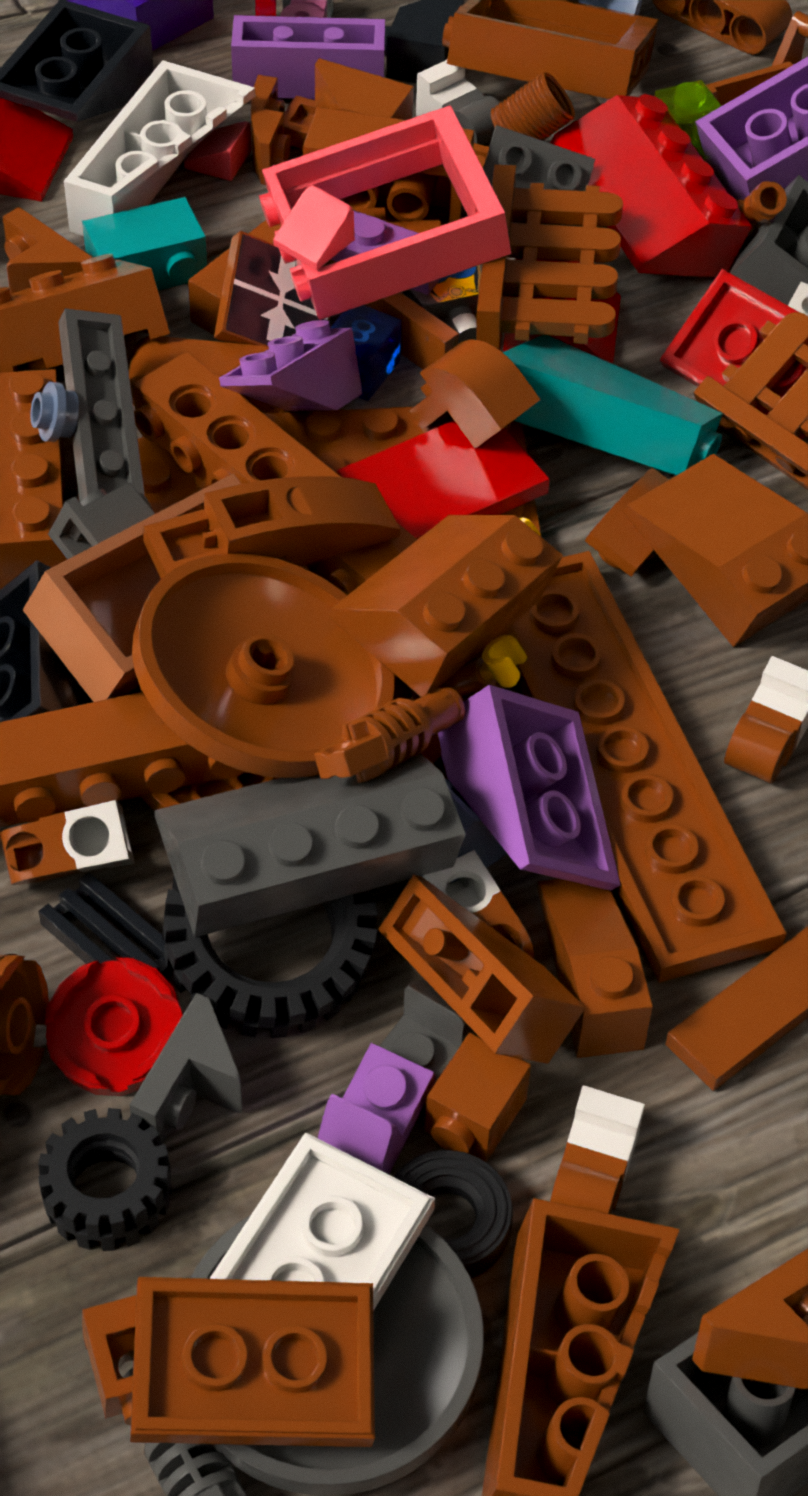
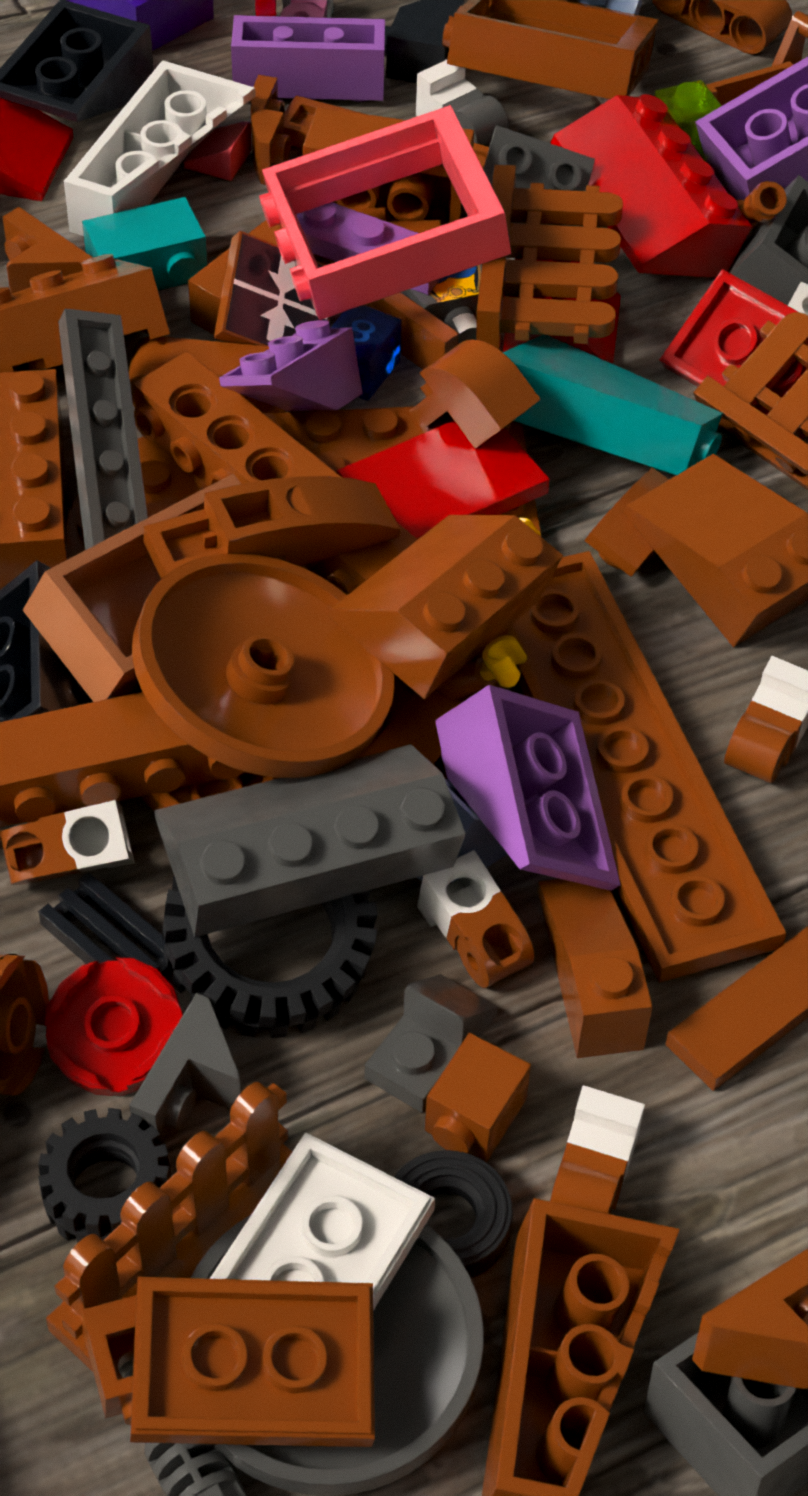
sand blue plate [30,381,79,443] -> none
dark grey brick [48,482,155,559] -> none
coral slope [273,185,355,270] -> none
dark orange hinge [314,687,465,783] -> none
dark orange slope [315,58,414,120] -> none
medium lavender slope [318,1043,437,1175] -> none
dark orange slope [378,874,586,1064] -> none
dark orange piece [491,71,575,141] -> none
none -> dark orange fence [46,1081,292,1373]

